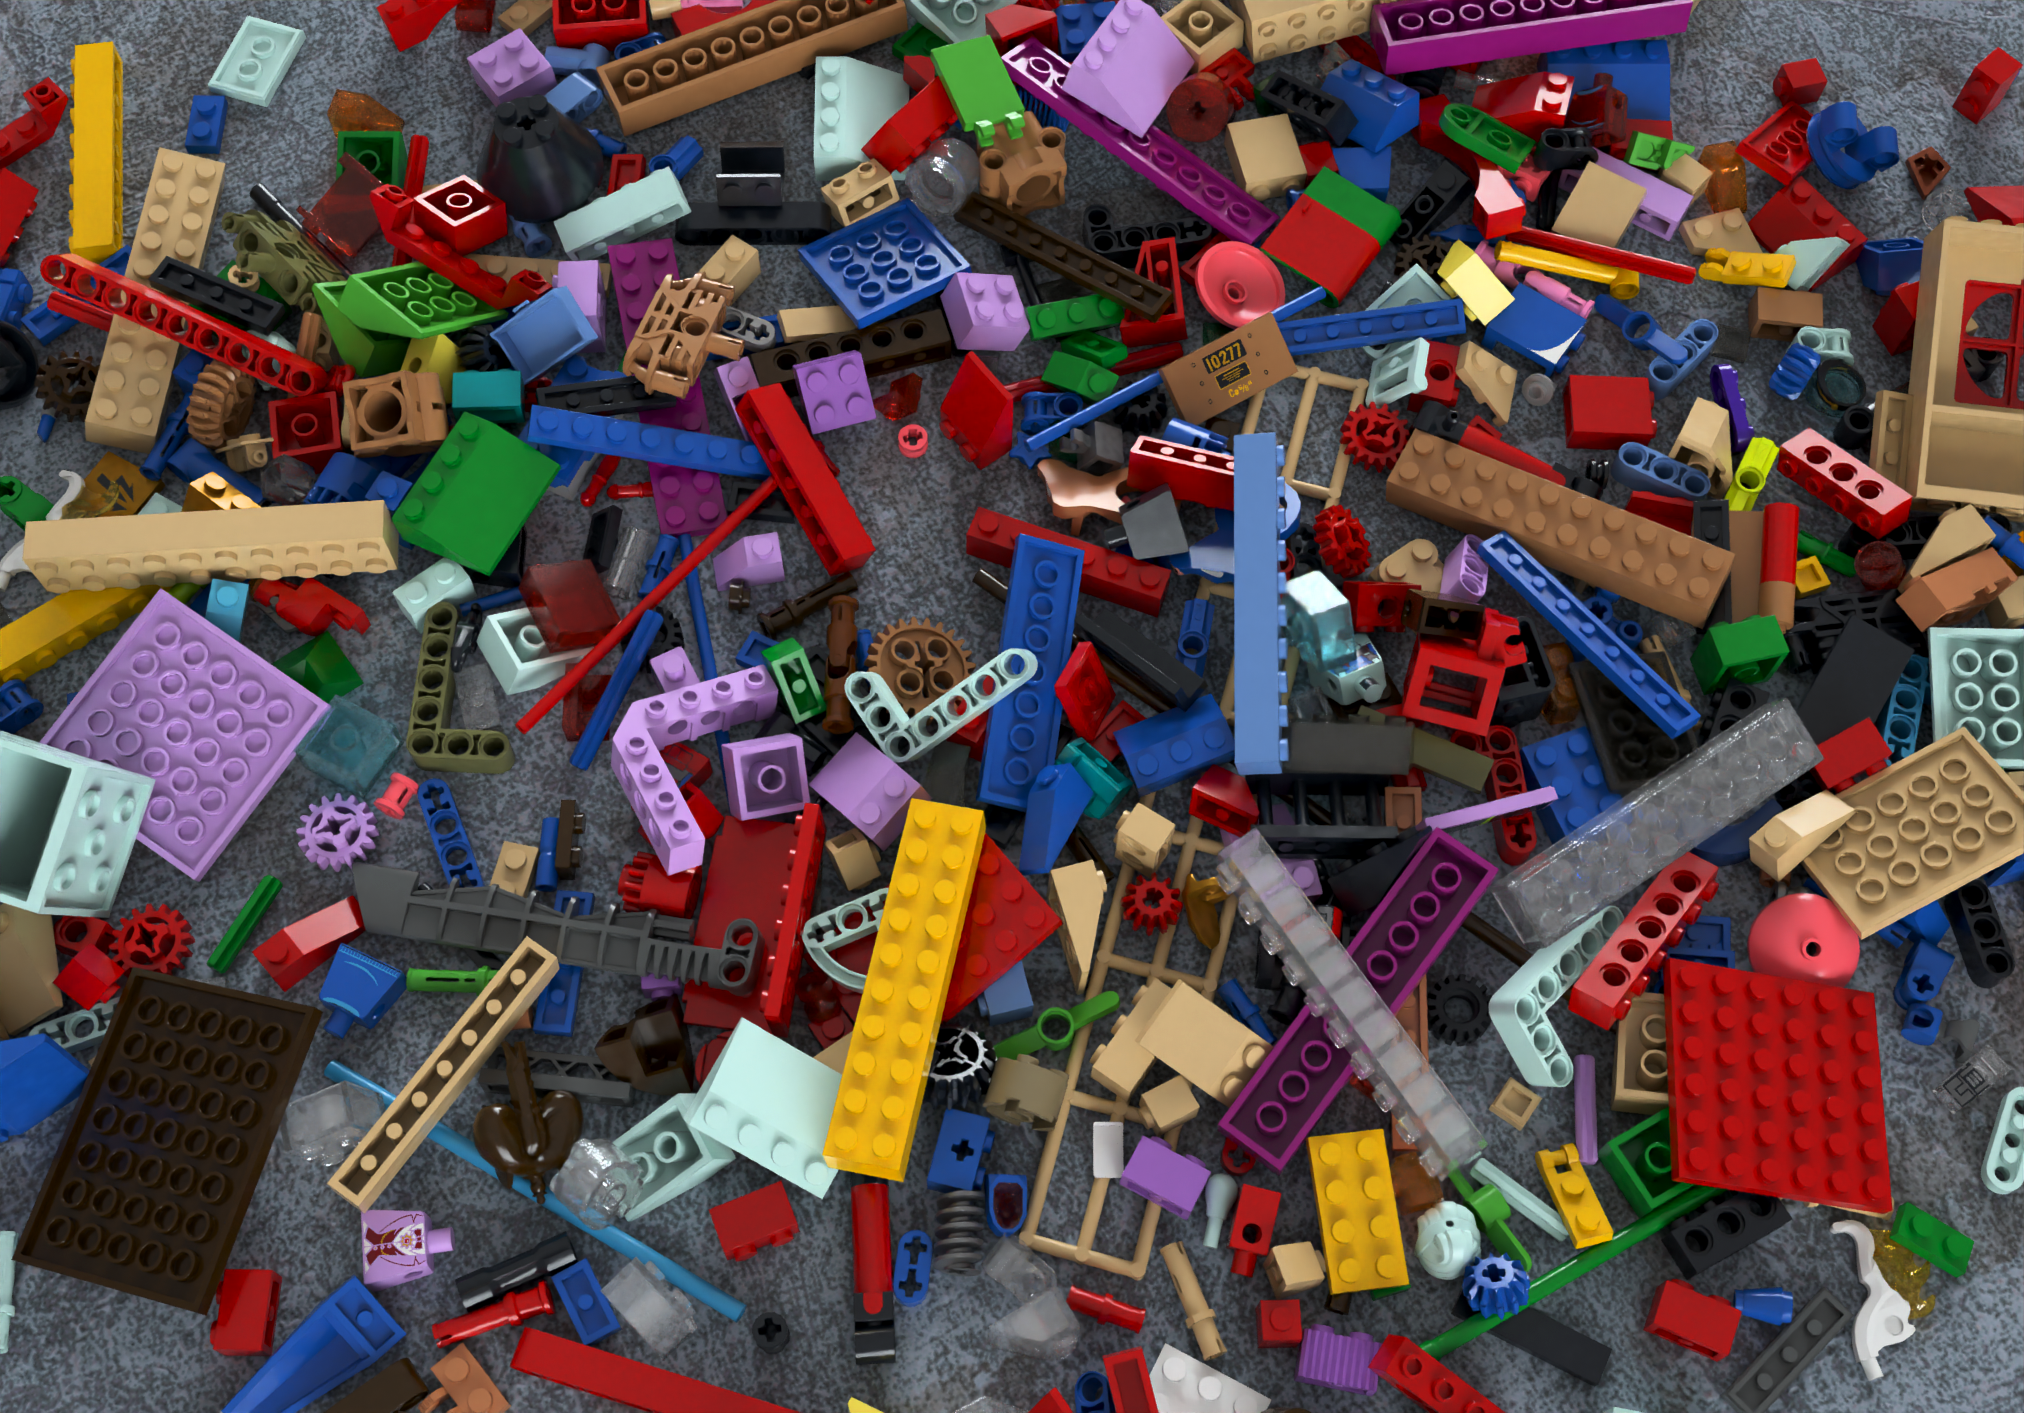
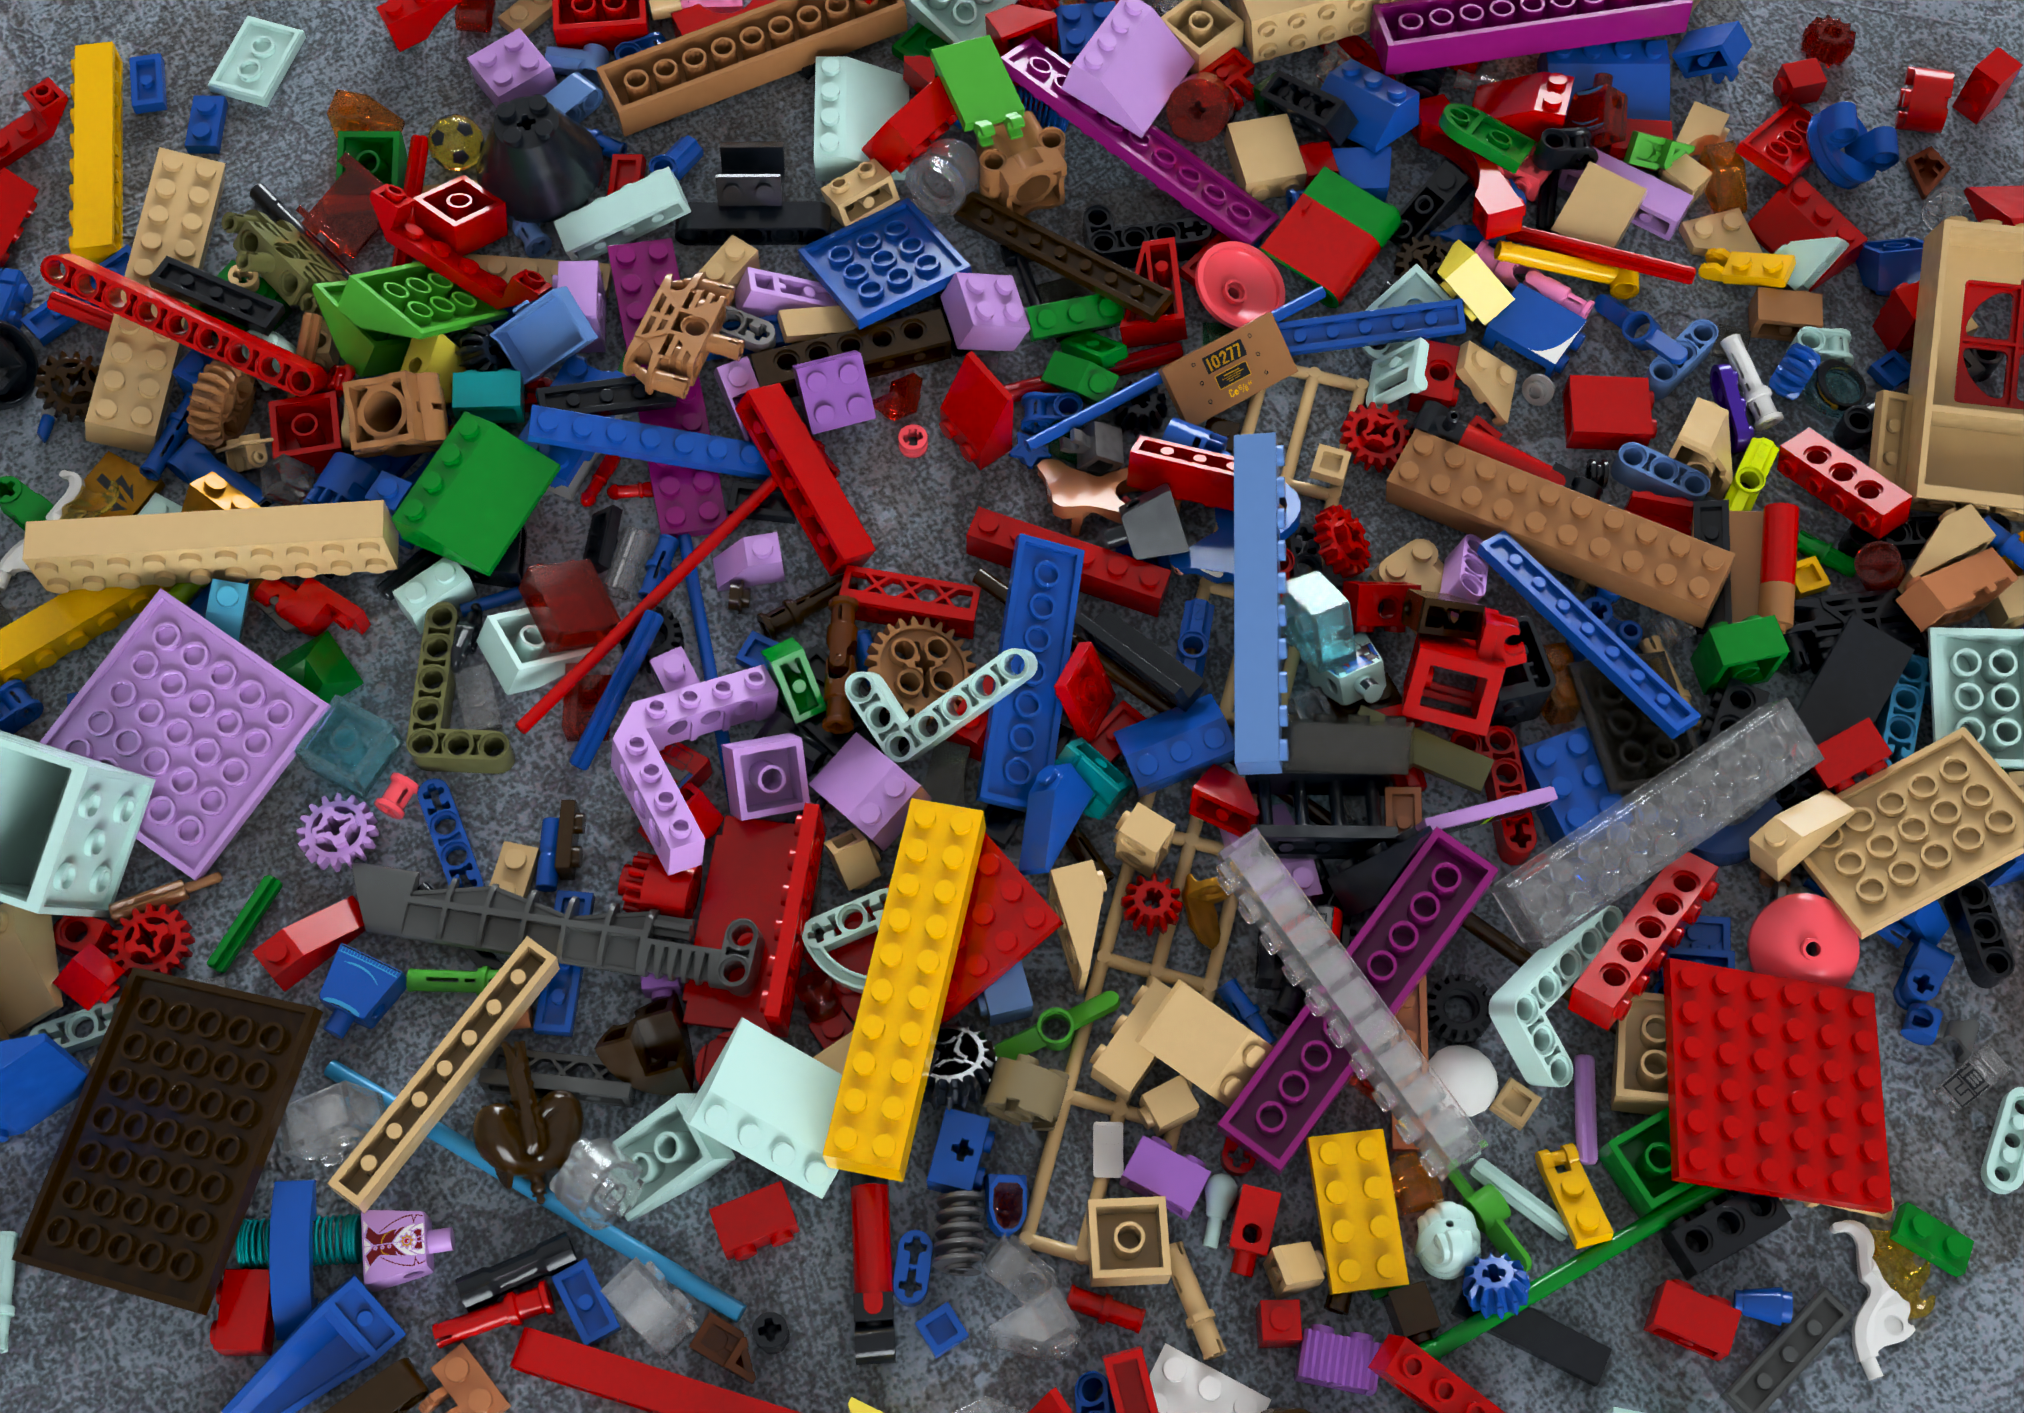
none -> medium nougat axle [109,872,223,925]
none -> blue plate [129,53,167,114]
none -> teal piece [236,1213,363,1269]
none -> blue slope [269,1179,318,1340]
none -> black axle [377,548,443,601]
none -> clear yellow piece [427,114,484,172]
none -> reddish brown slope [688,1312,756,1384]
none -> lavender slope [734,267,838,317]
none -> red fence [839,565,981,640]
none -> blue plate [915,1302,969,1359]
none -> tan brick [1086,1196,1172,1287]
none -> tan plate [1309,443,1352,487]
none -> dark brown brick [1382,1280,1442,1346]
none -> white dish [1429,1045,1498,1117]
none -> blue brick [1672,21,1752,84]
none -> tan arch [1676,101,1730,157]
none -> white pin [1720,334,1784,431]
none -> clear red gear [1800,14,1856,68]
none -> blue plate [1867,349,1911,391]
none -> red brick [1894,66,1954,134]

